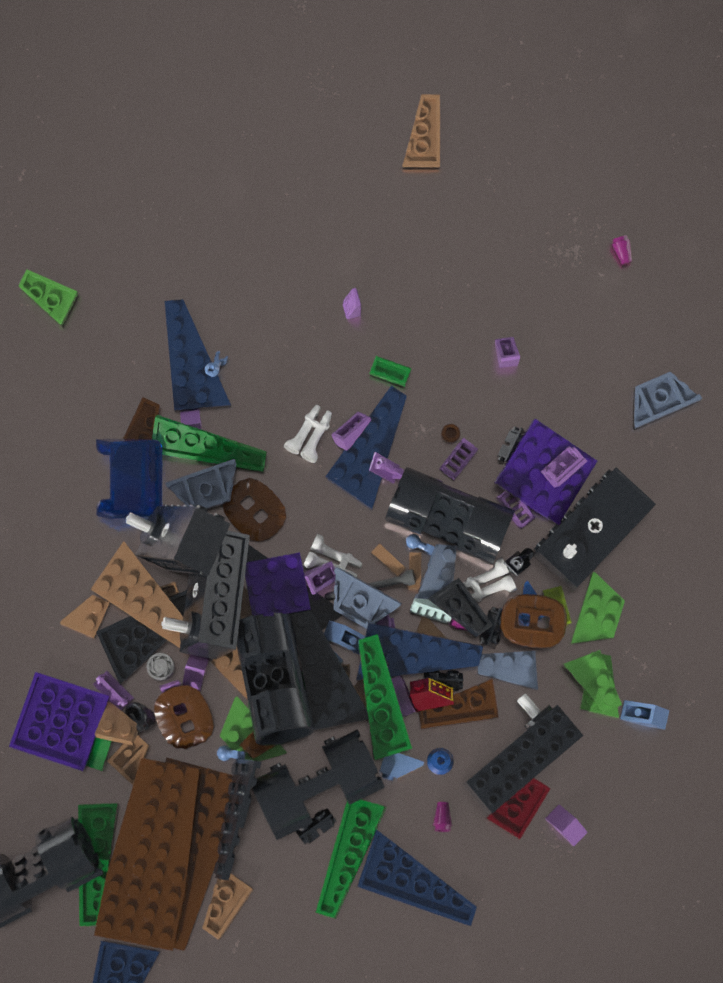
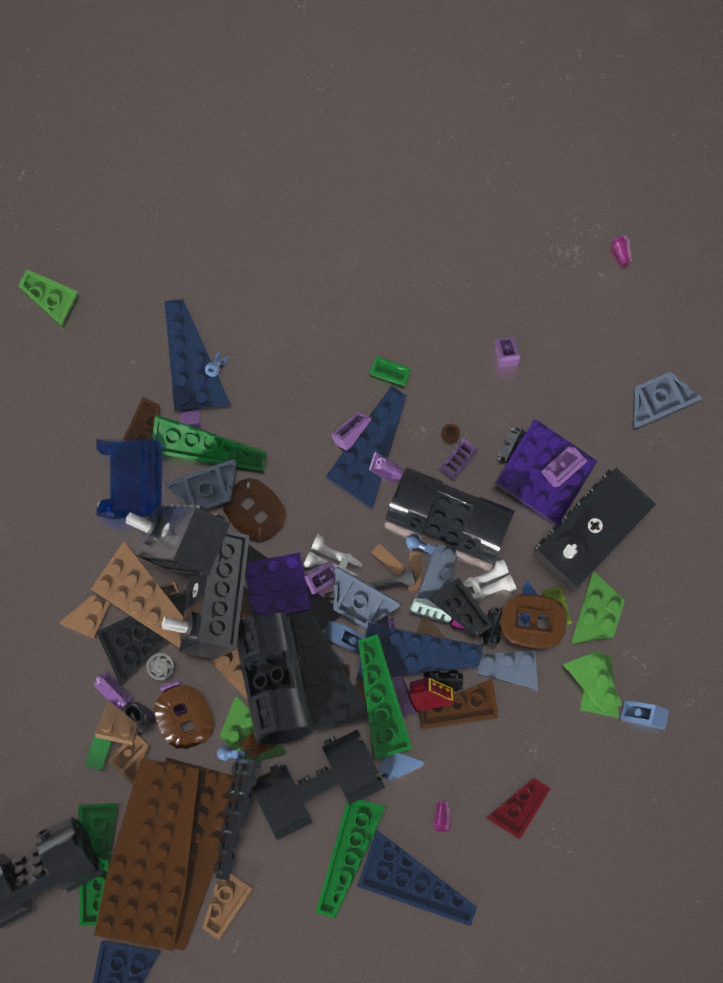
dark purple plate [9,672,110,771] -> none
medium lavender slope [182,655,210,691] -> none
white piece [284,405,332,463] -> none
black hinge [295,808,337,845] -> none
medium lavender slope [343,288,361,319] -> none
medium nougat wing [403,94,440,167] -> none
blue cone [427,748,454,775] -> none
black piece [463,693,584,815] -> none
medium lavender slope [496,491,536,529] -> none
black hinge [503,548,534,576] -> none
medium lavender slope [545,804,587,846] -> none

